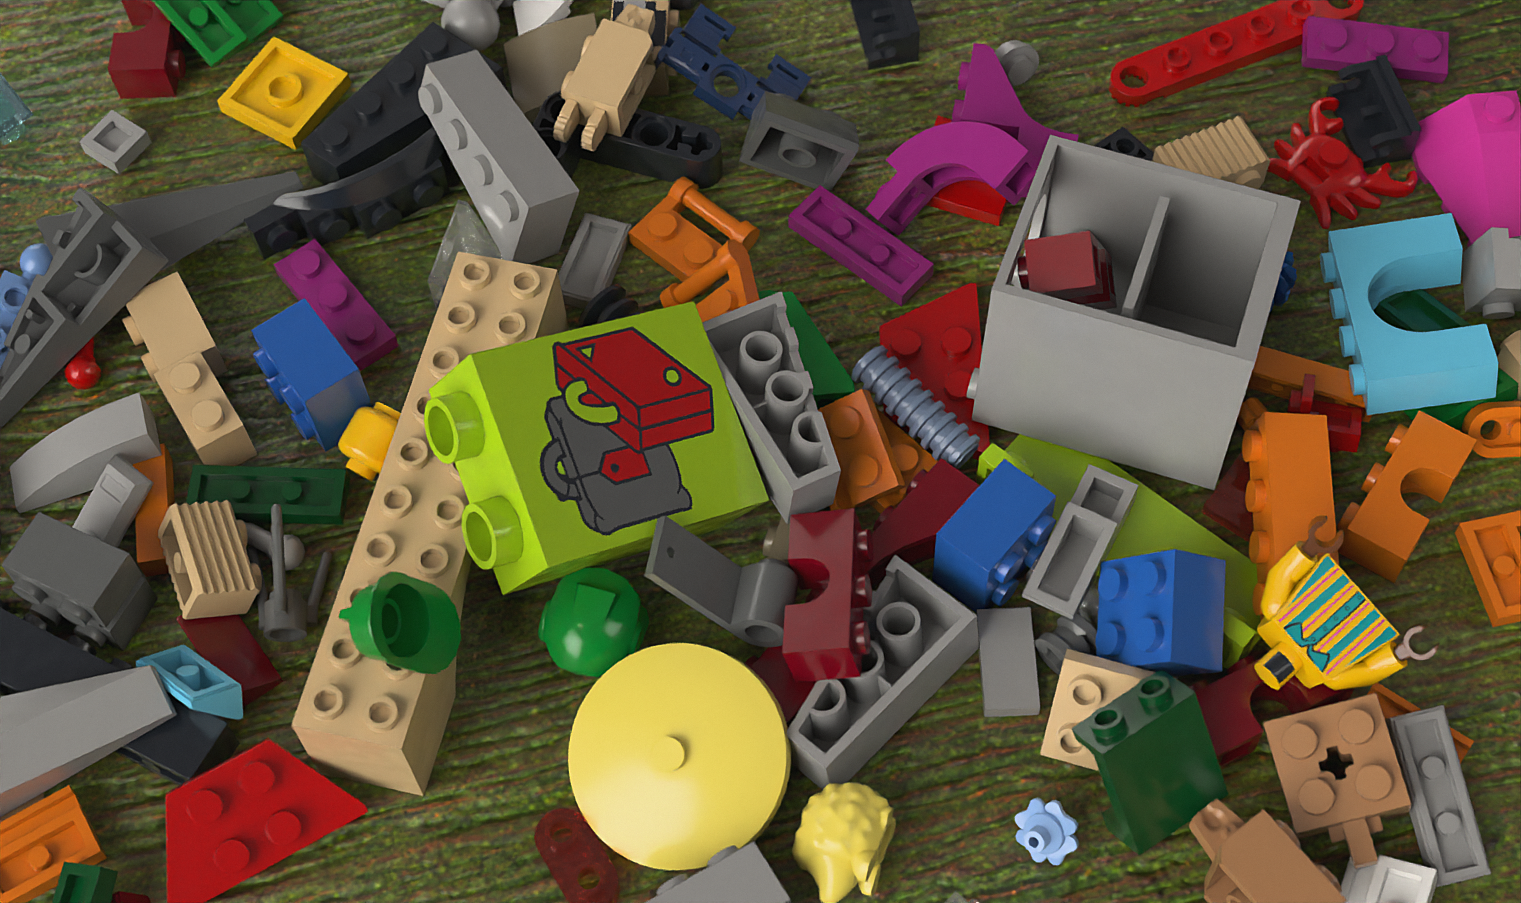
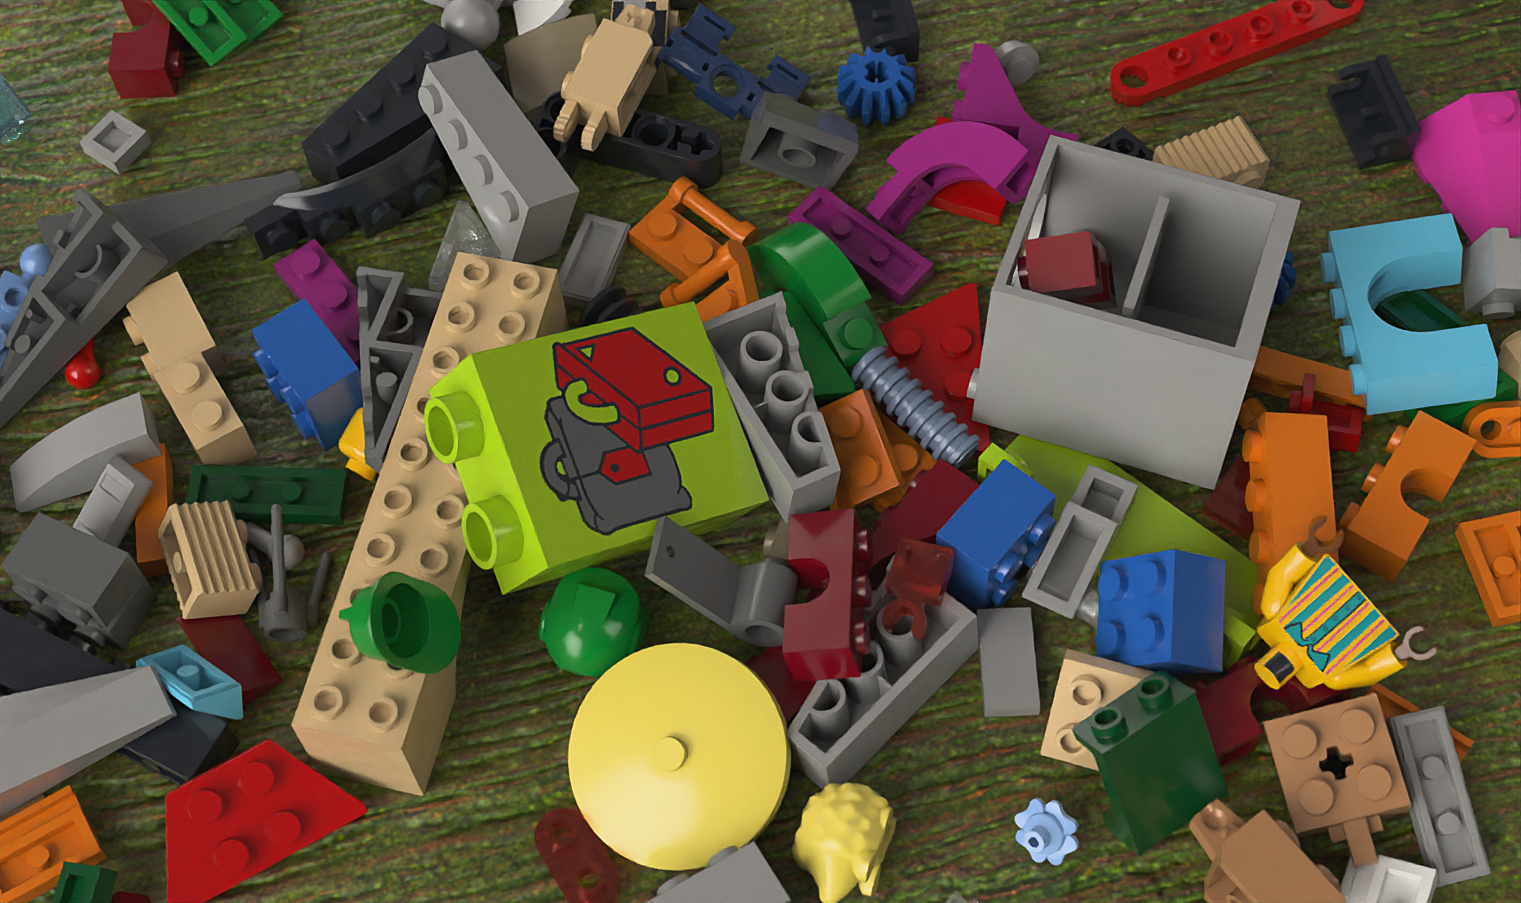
yellow tile [217,36,352,150] -> none
dark grey wheel [1035,613,1097,676] -> none
red animal [1267,97,1418,229] -> none
magenta plate [1302,16,1449,83] -> none
none -> dark grey wedge [356,267,444,473]
none -> green arch [745,222,888,369]
none -> blue gear [837,46,916,128]
none -> clear red plate [882,537,956,640]

